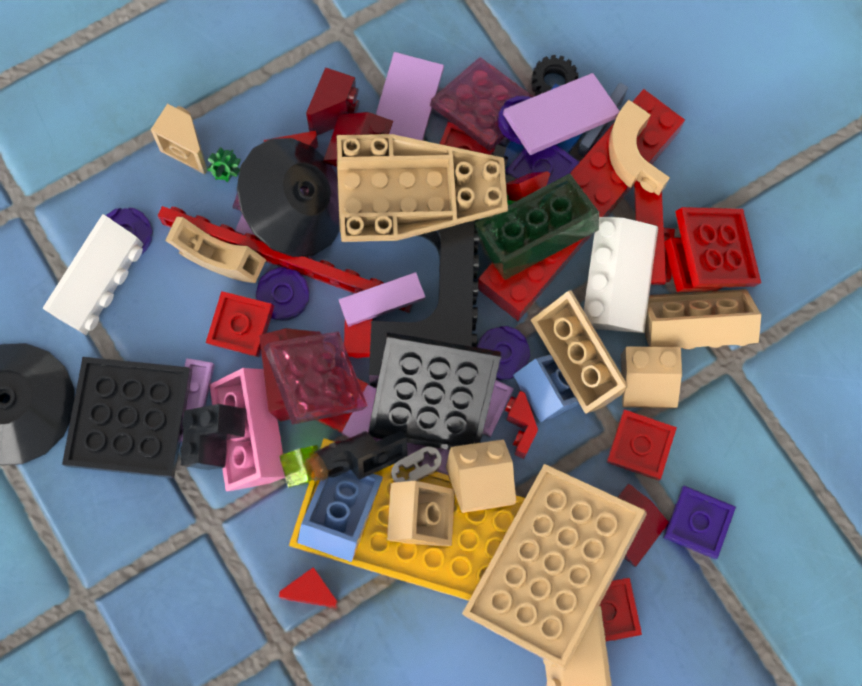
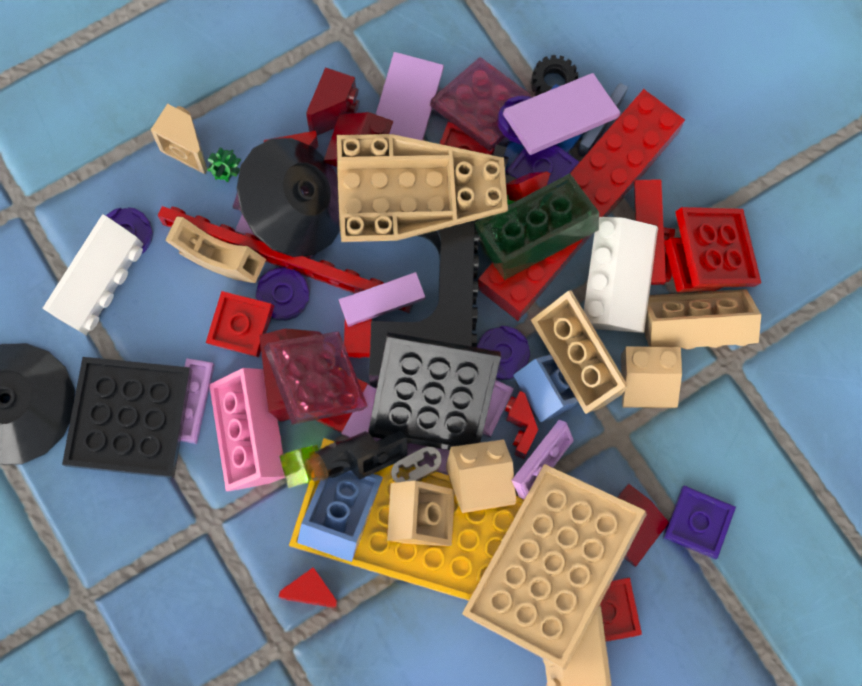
black brick [180,404,246,470] -> none
red plate [606,409,677,481] -> none
tan arch [608,100,670,196] -> none
none -> lavender tile [512,420,574,500]

